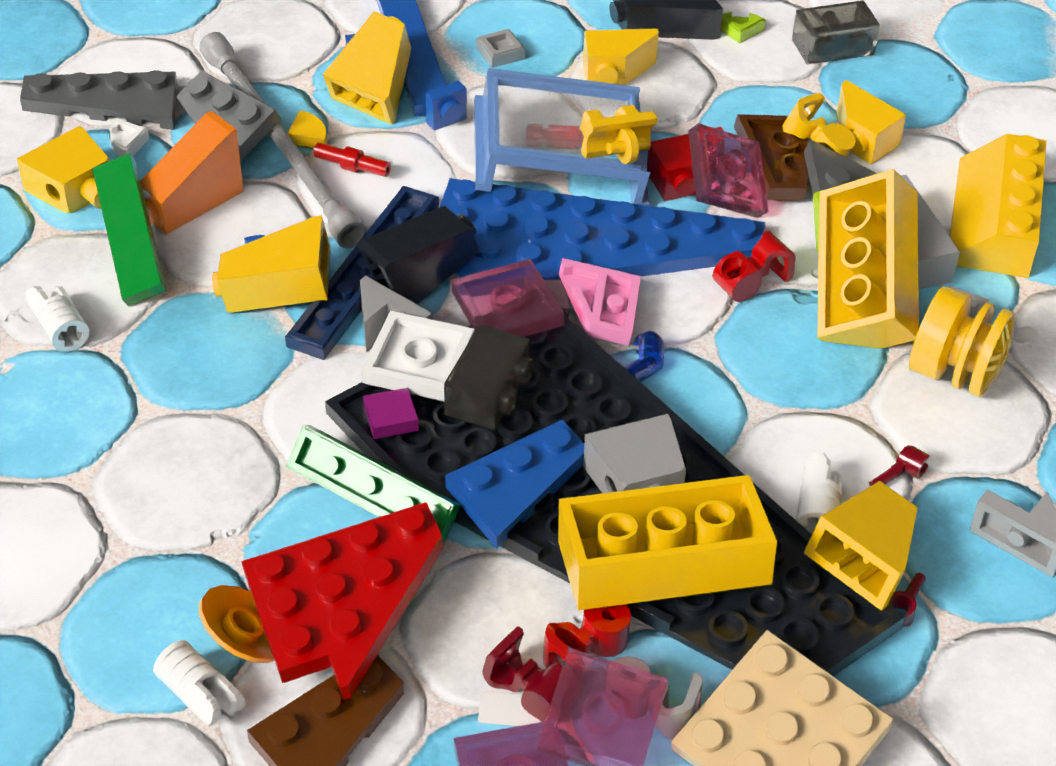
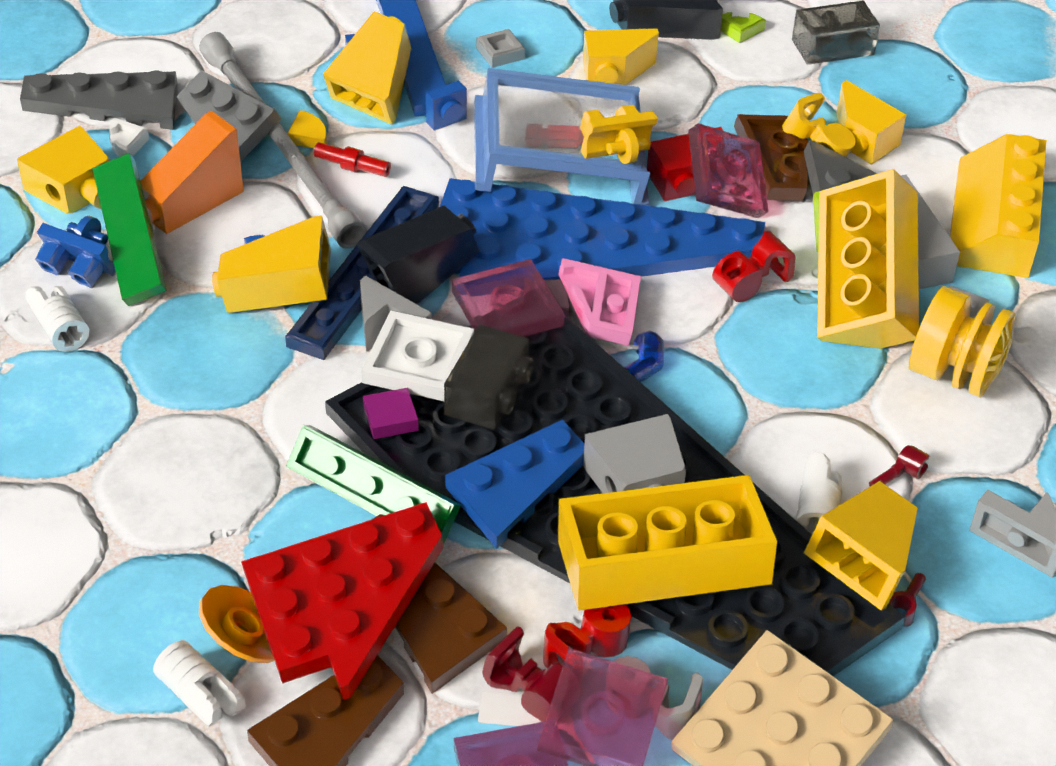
none -> blue hips [35,216,116,288]
none -> reddish brown wing [373,513,507,694]

